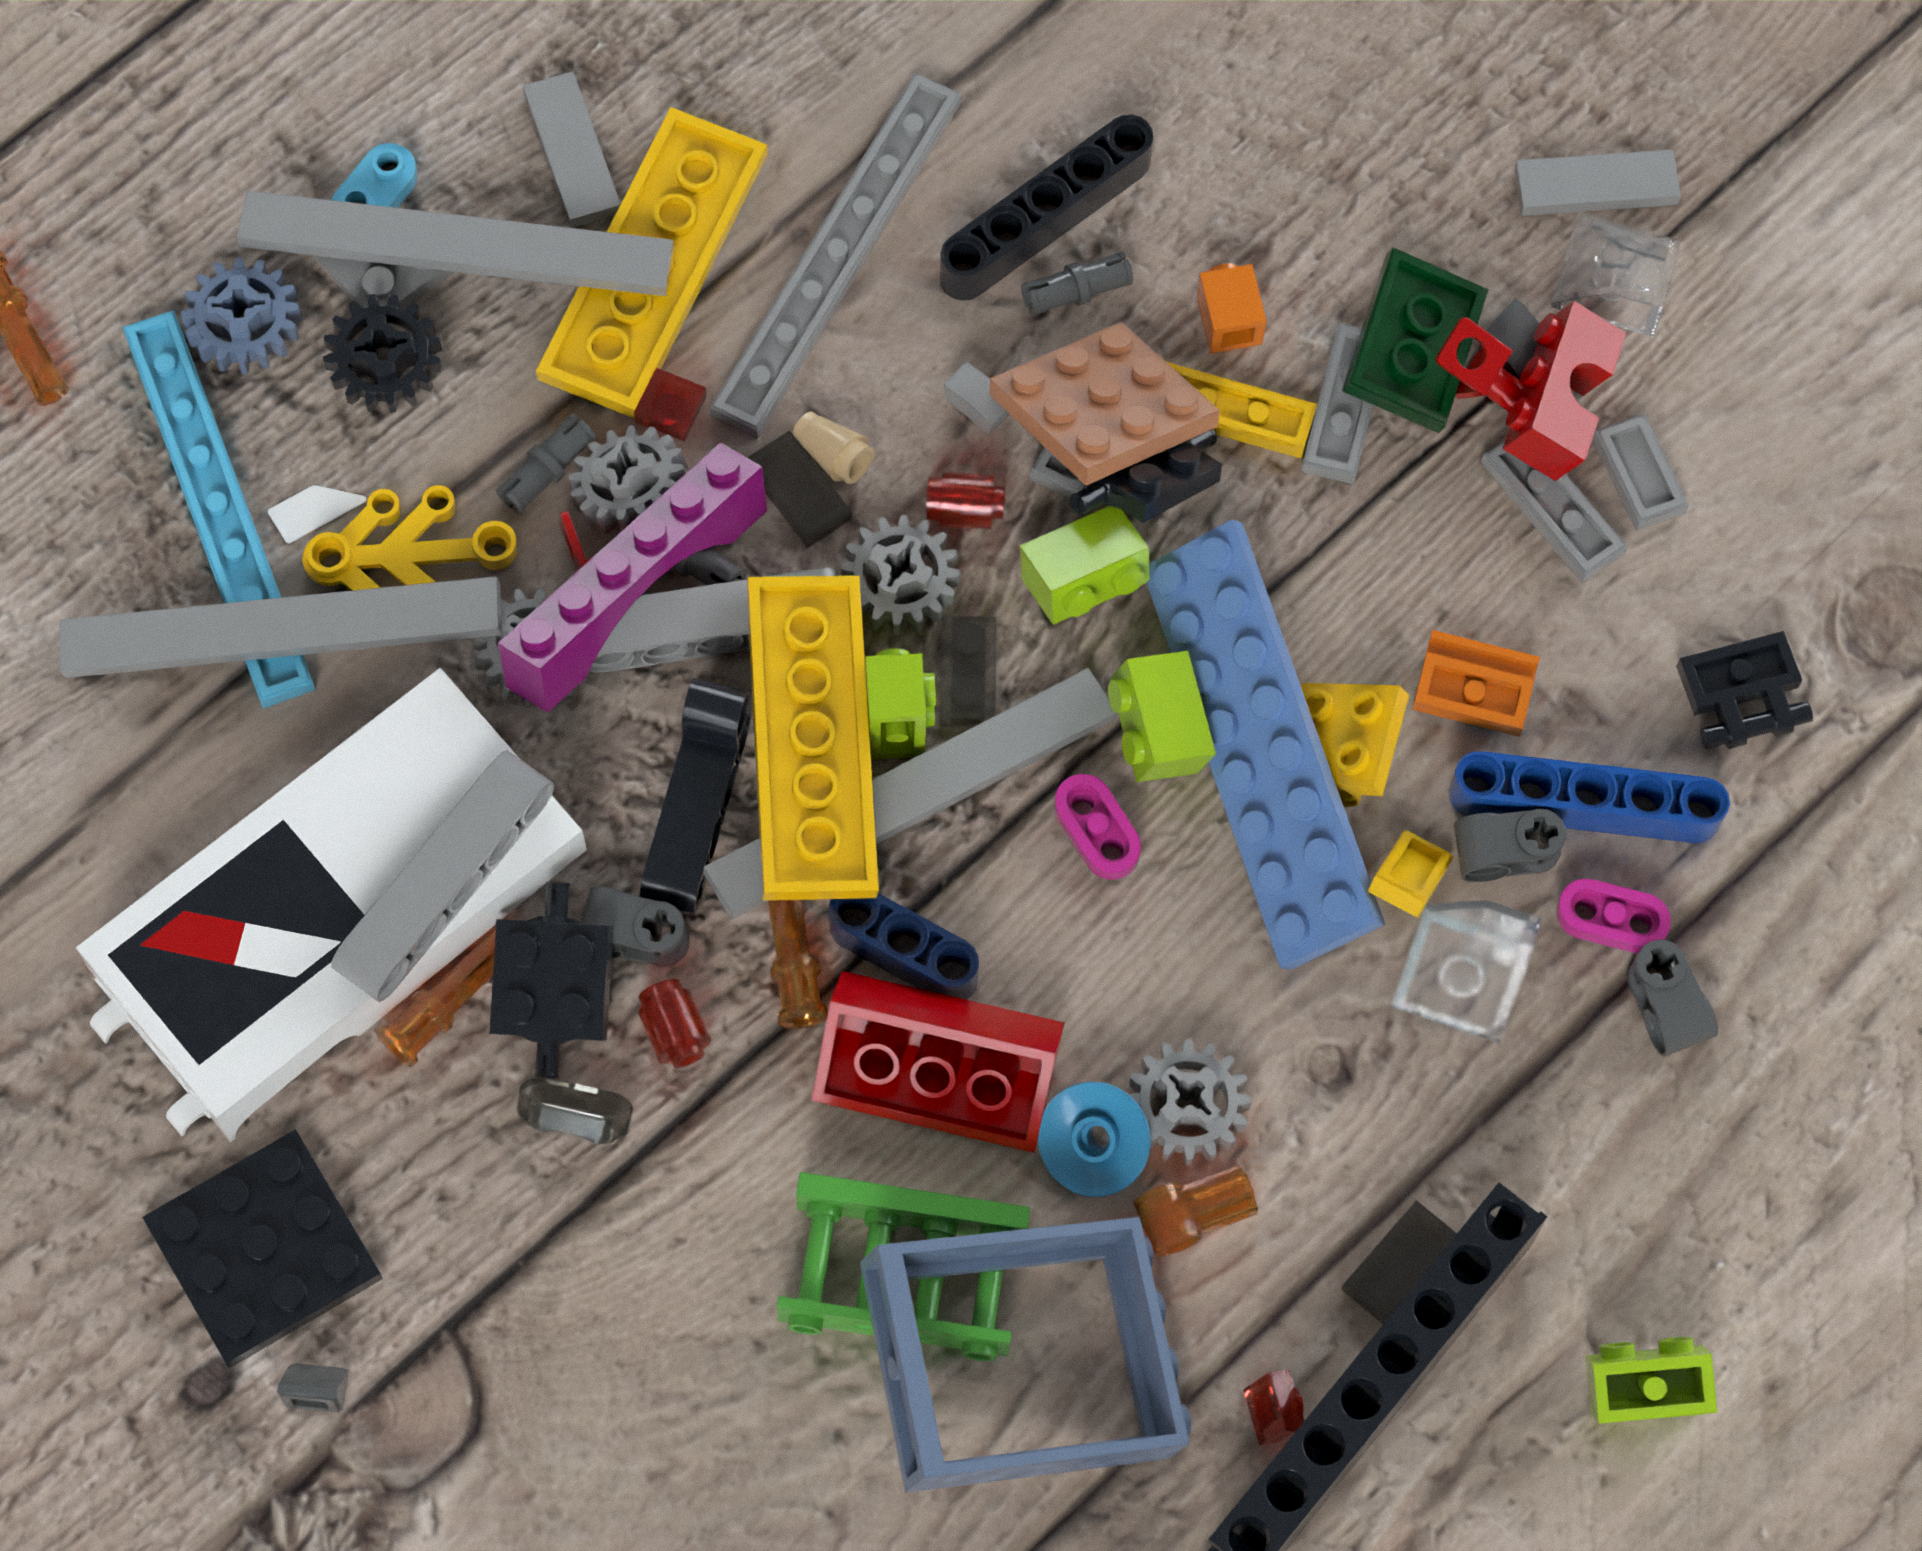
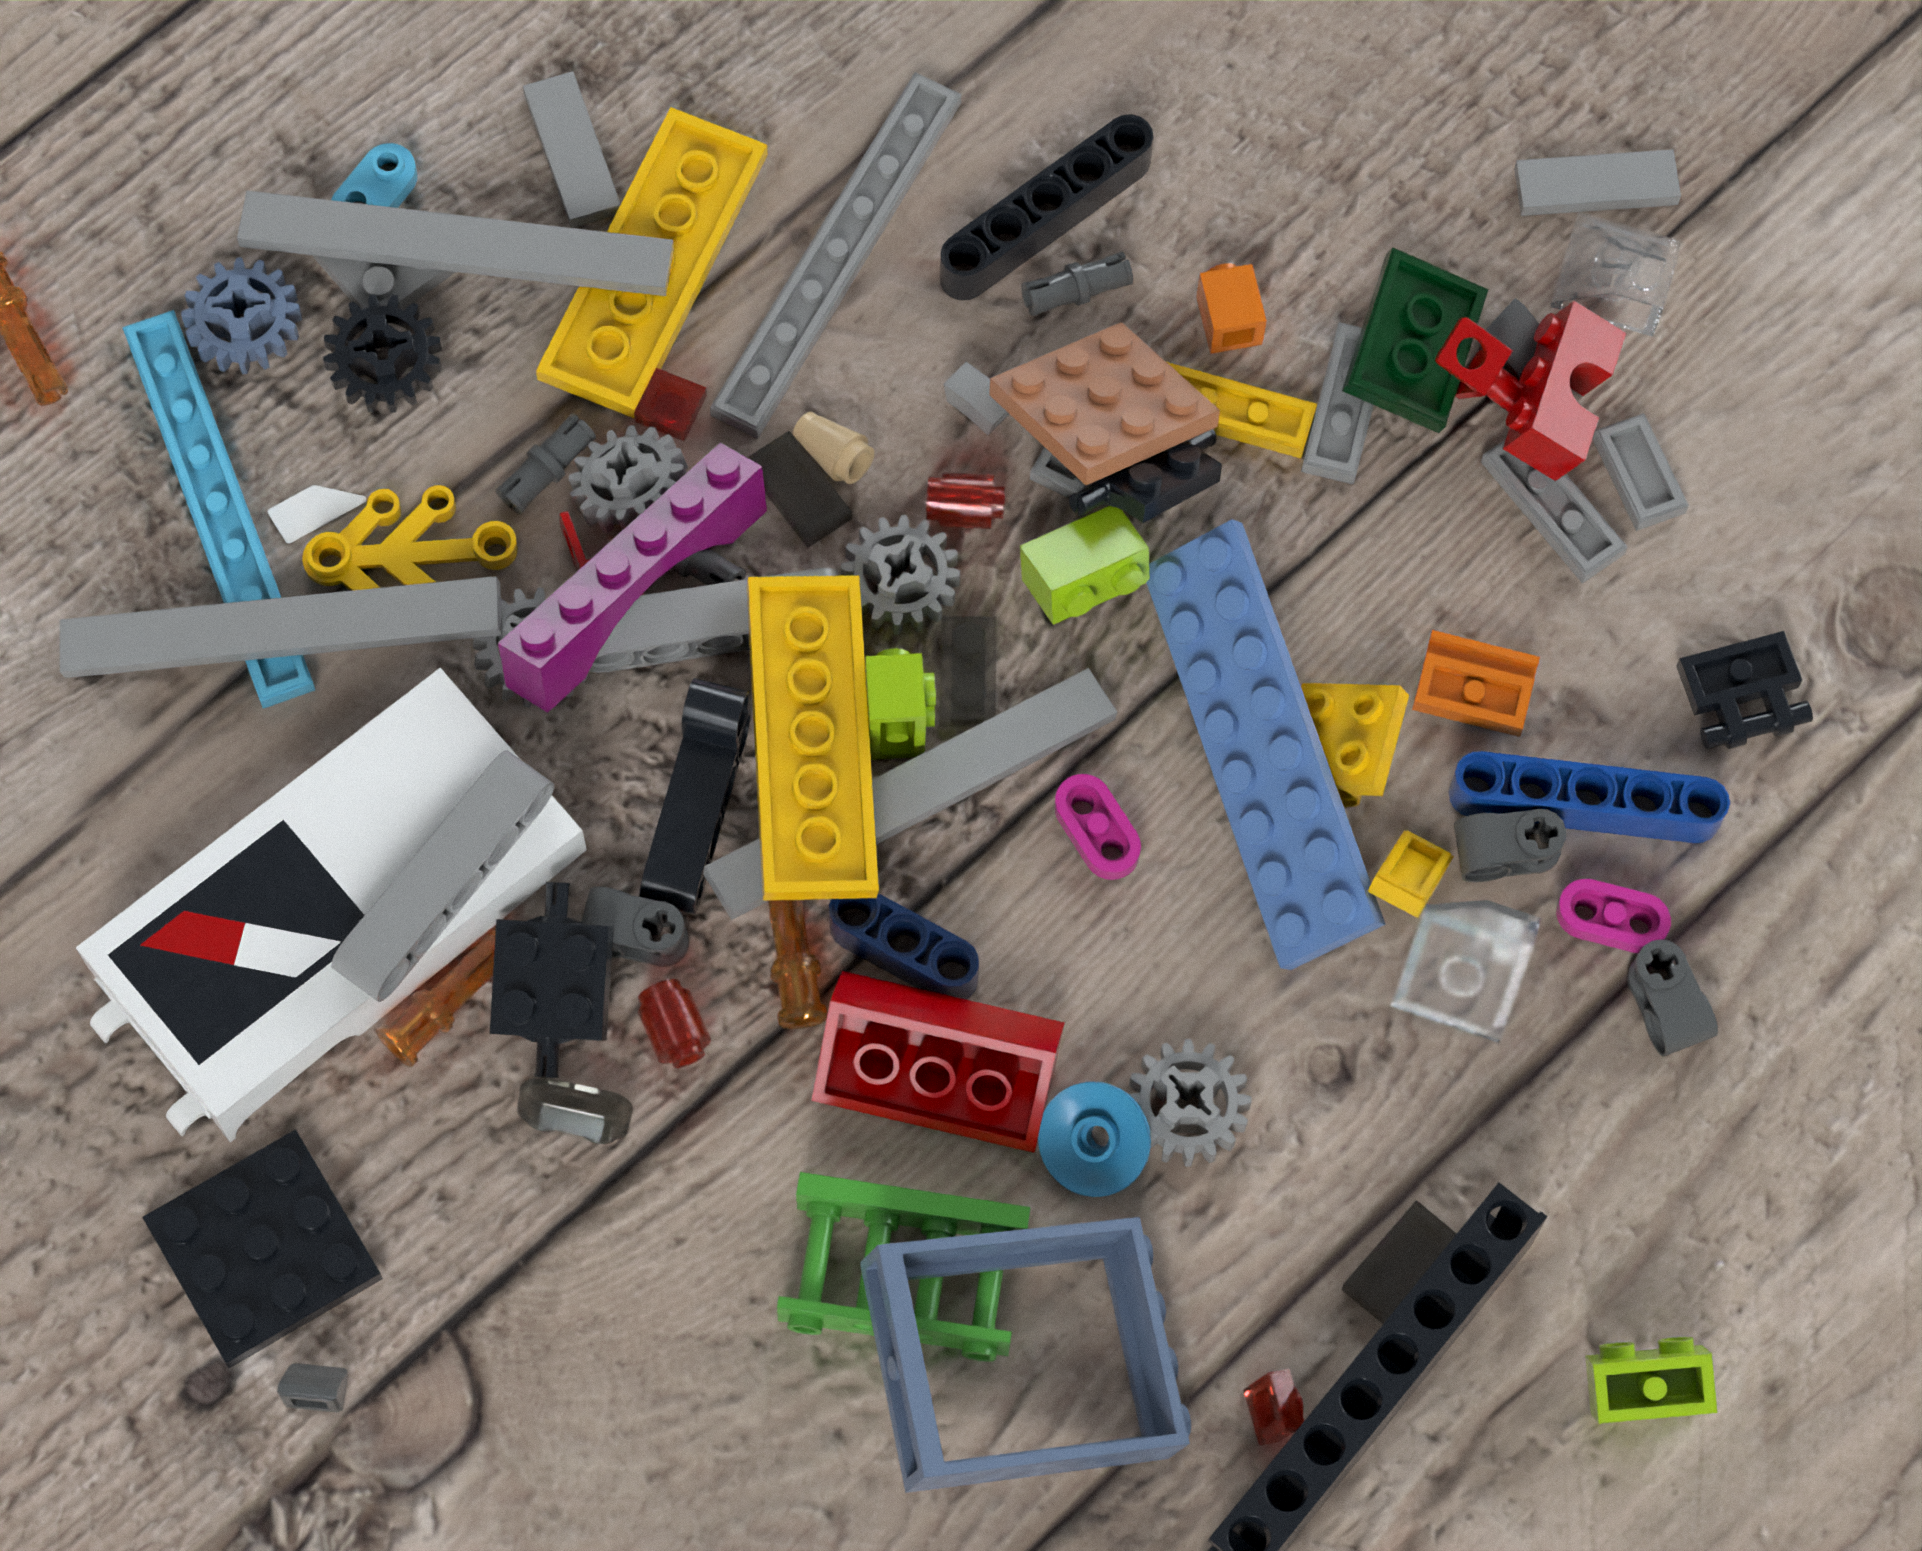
lime brick [1108,651,1216,782] -> none
clear orange piece [1133,1165,1258,1257] -> none

